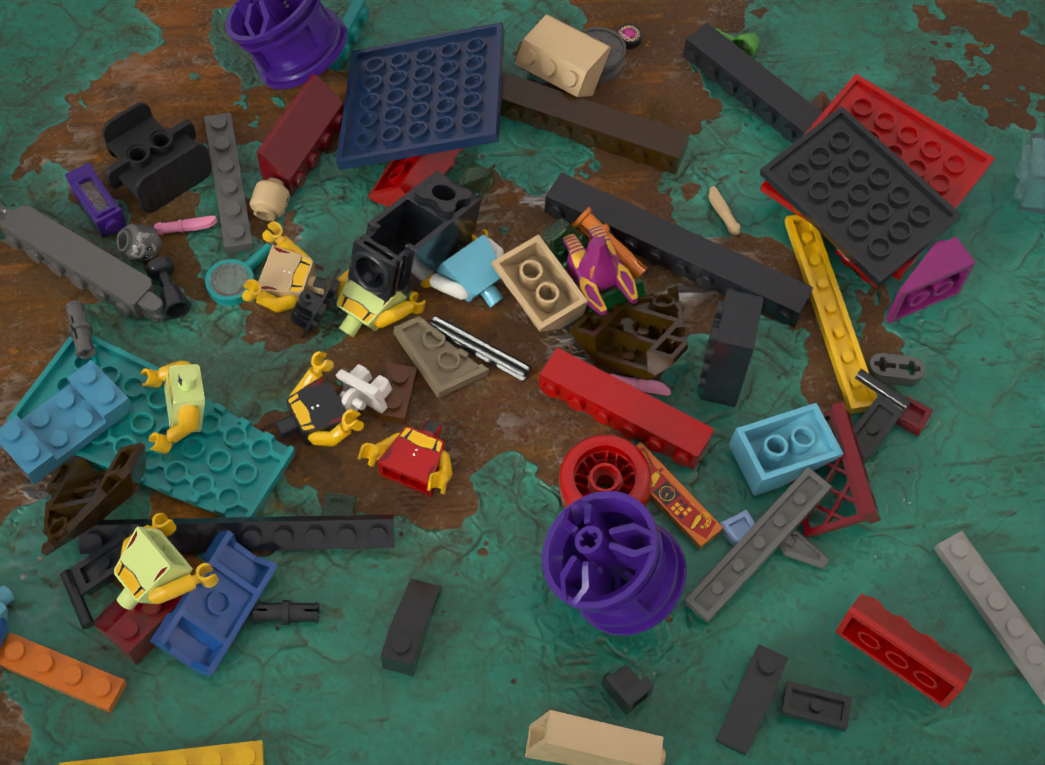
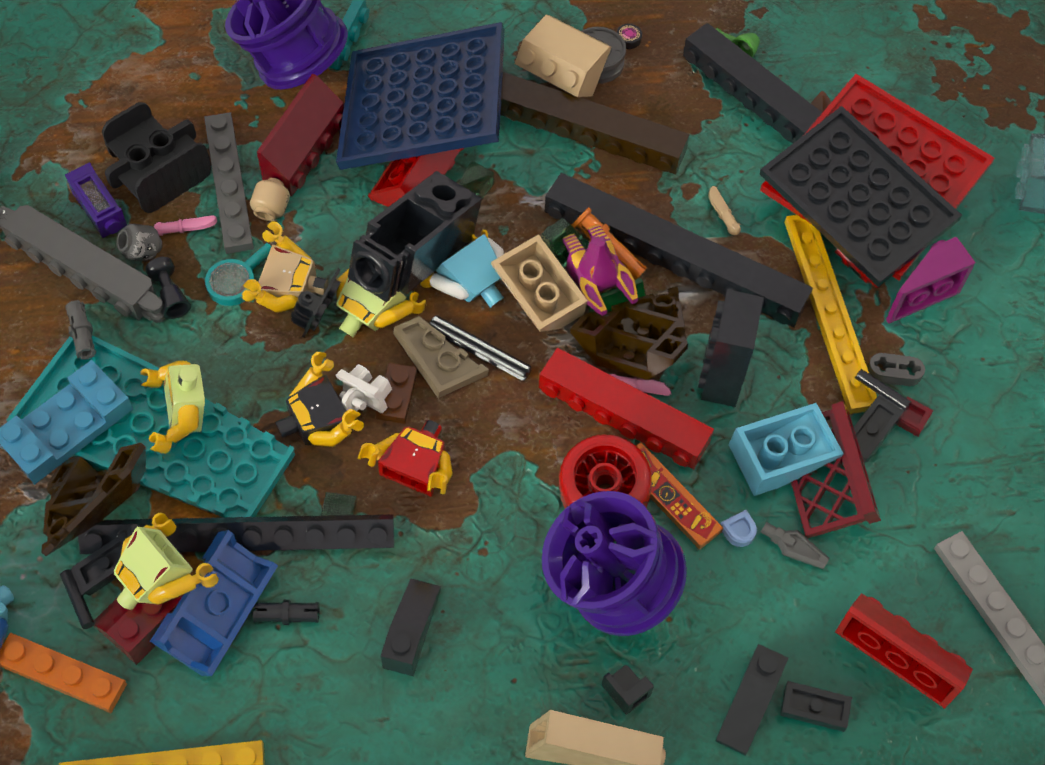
dark grey plate [684,467,832,624] -> none

